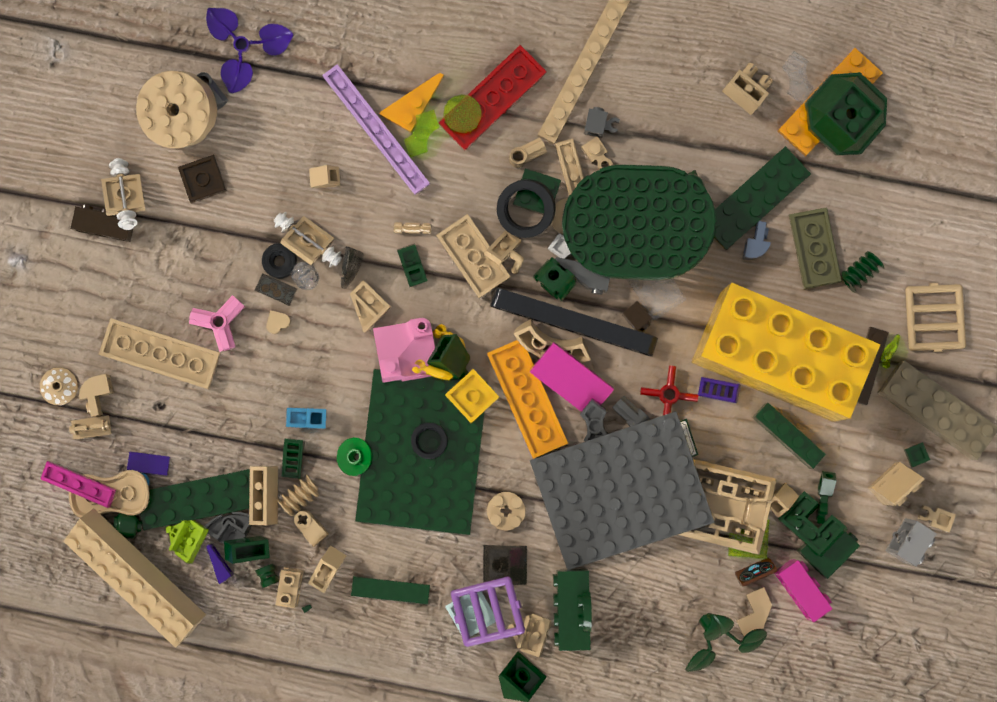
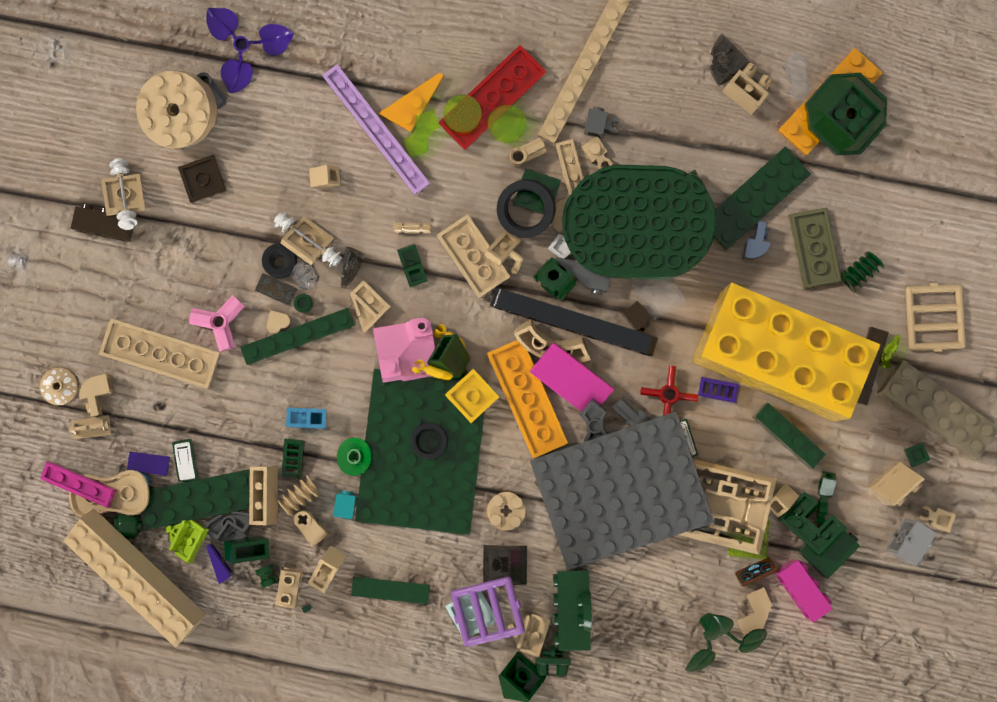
none -> white slope [172,439,198,482]
none -> dark green plate [240,308,355,365]
none -> dark green plate [294,294,313,313]
none -> teal brick [333,490,357,519]
none -> clear neon green tile [488,105,526,143]
none -> dark green hips [535,645,571,677]
none -> clear smoke brick [710,34,750,86]

